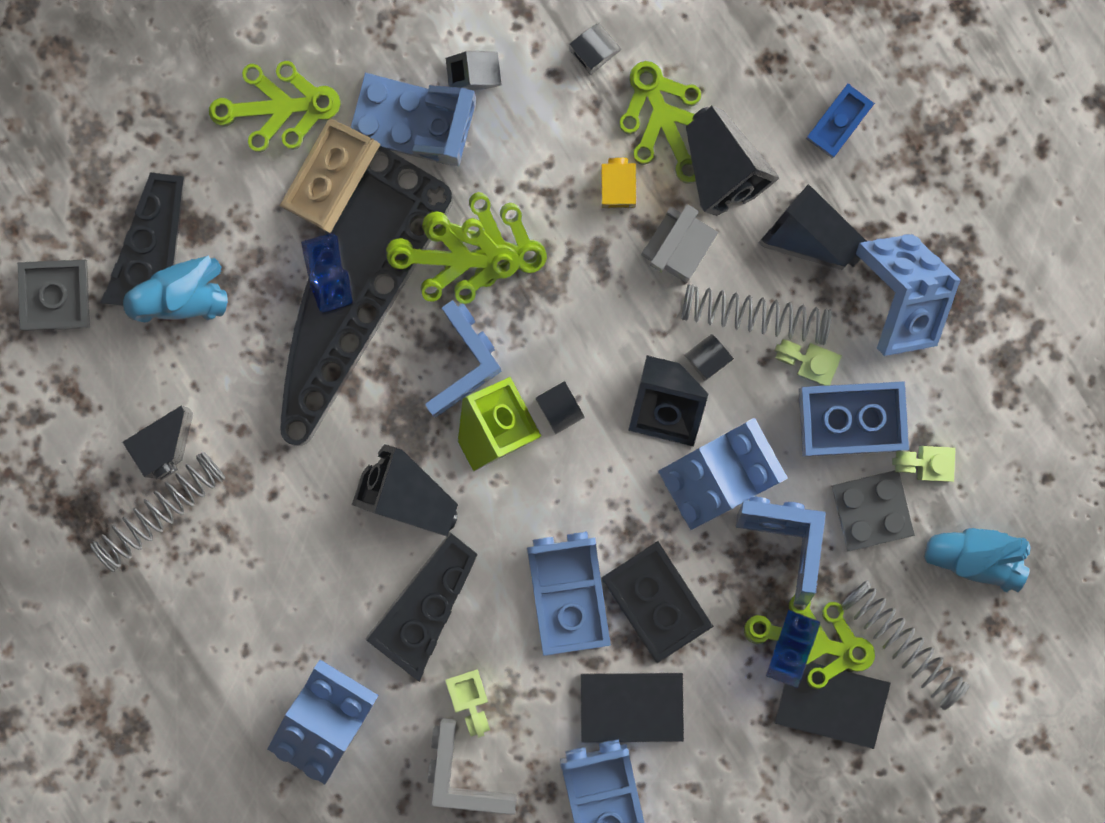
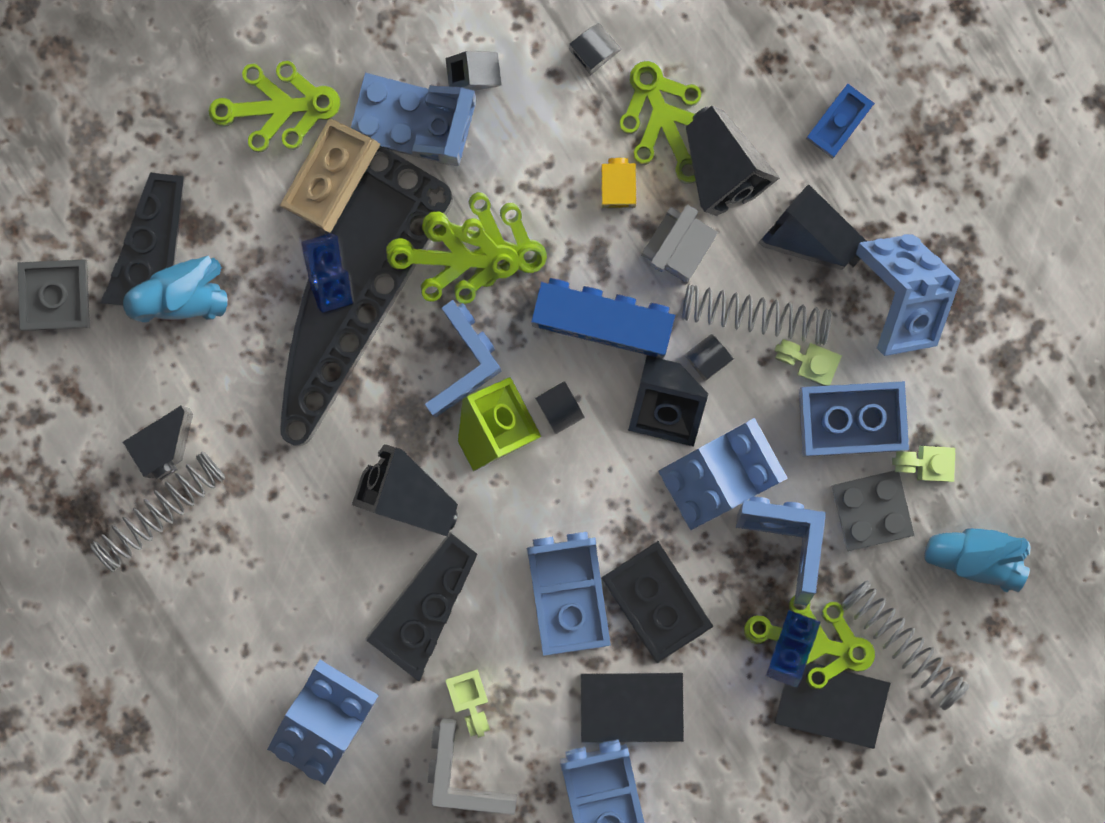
none -> blue brick [531,278,675,359]

